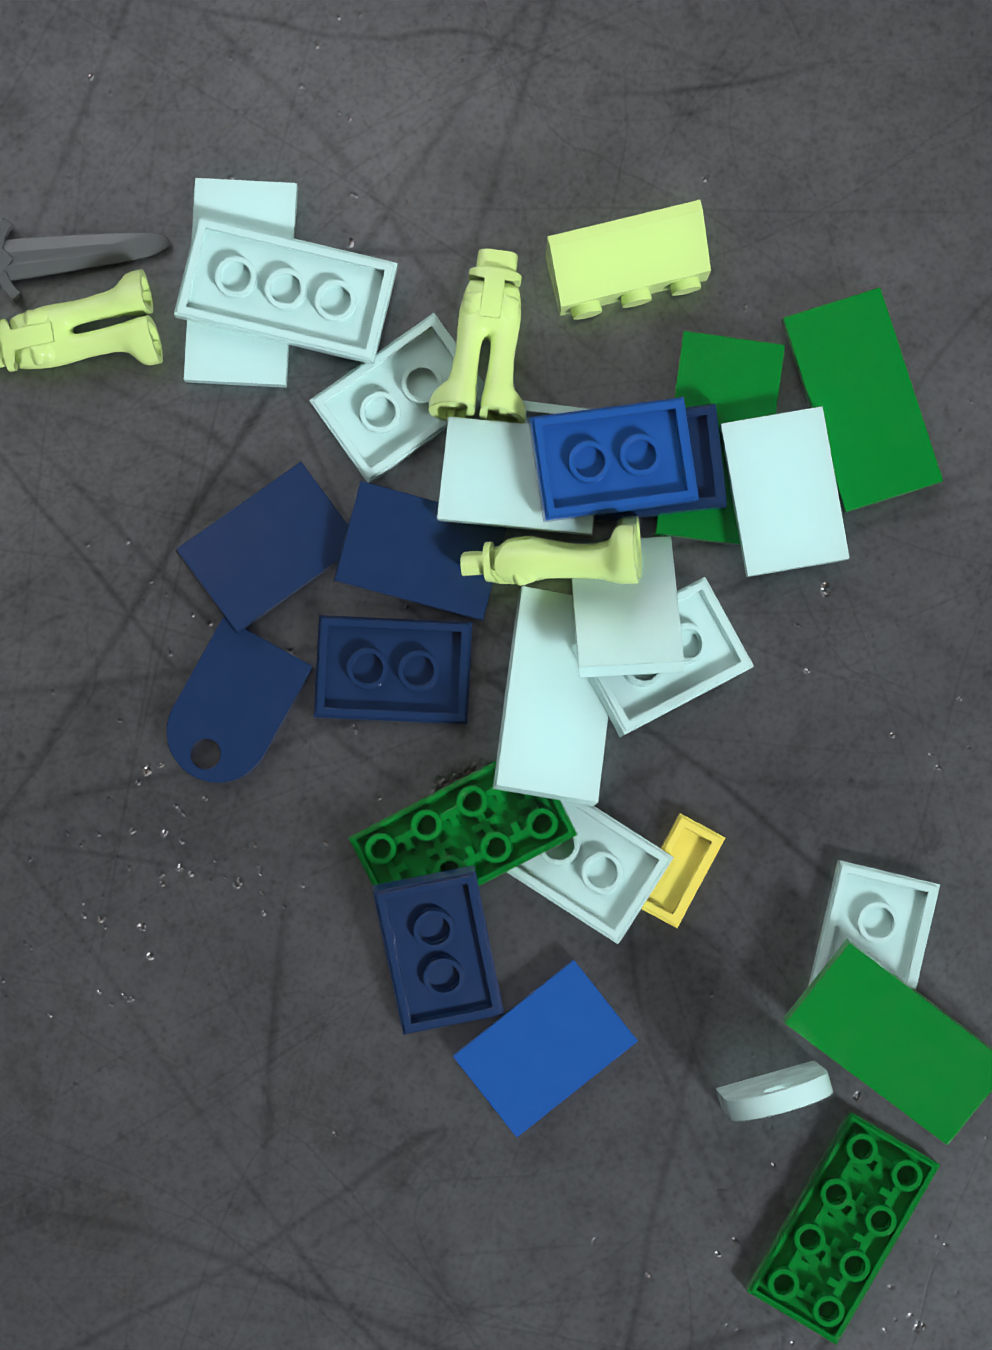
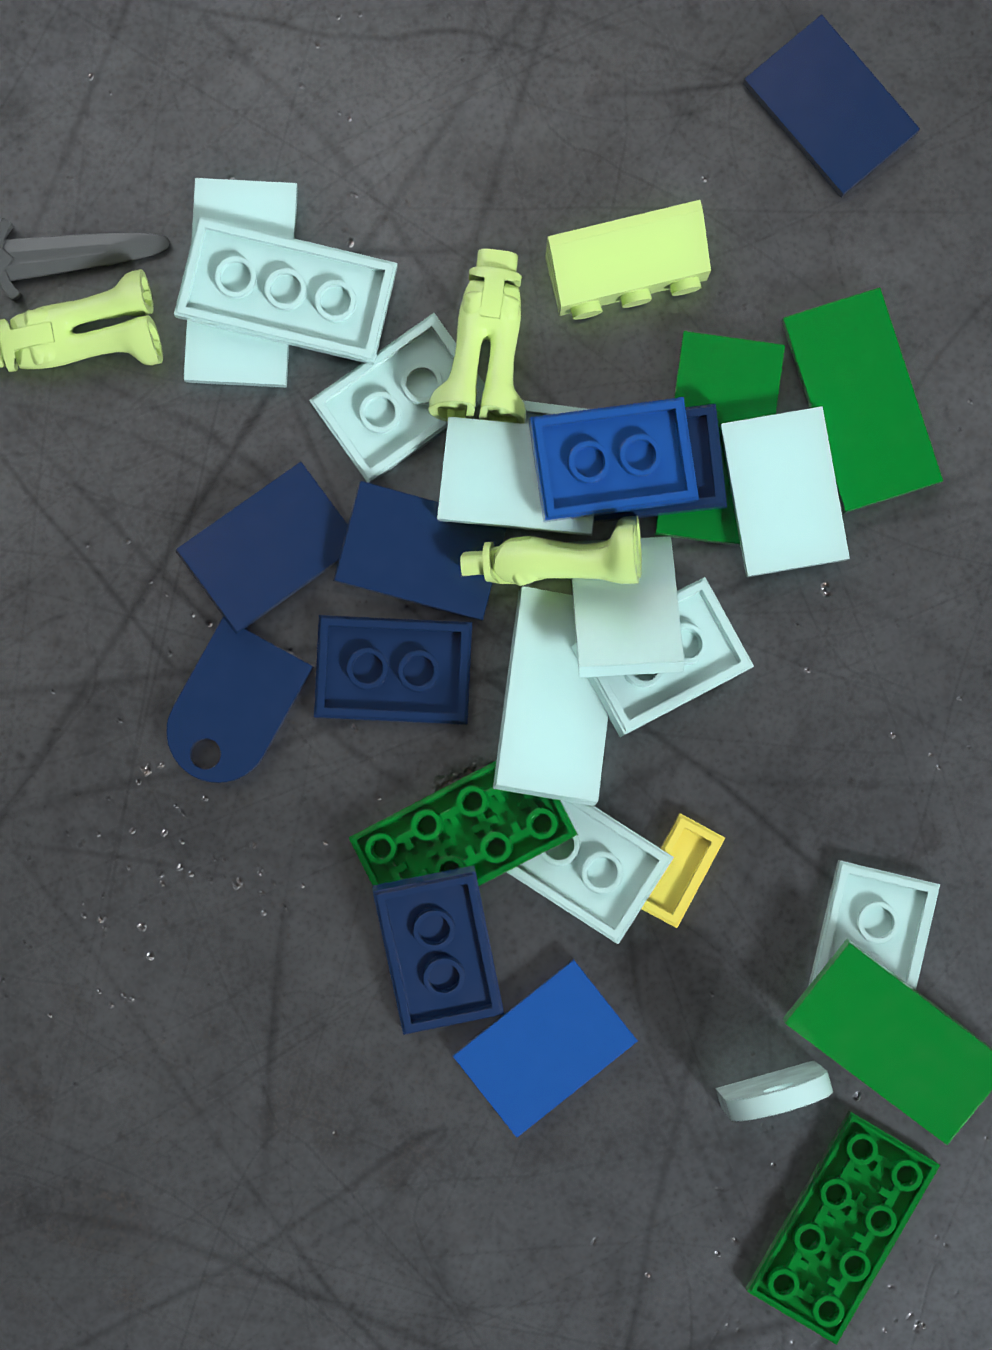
none -> dark blue tile [743,14,920,197]

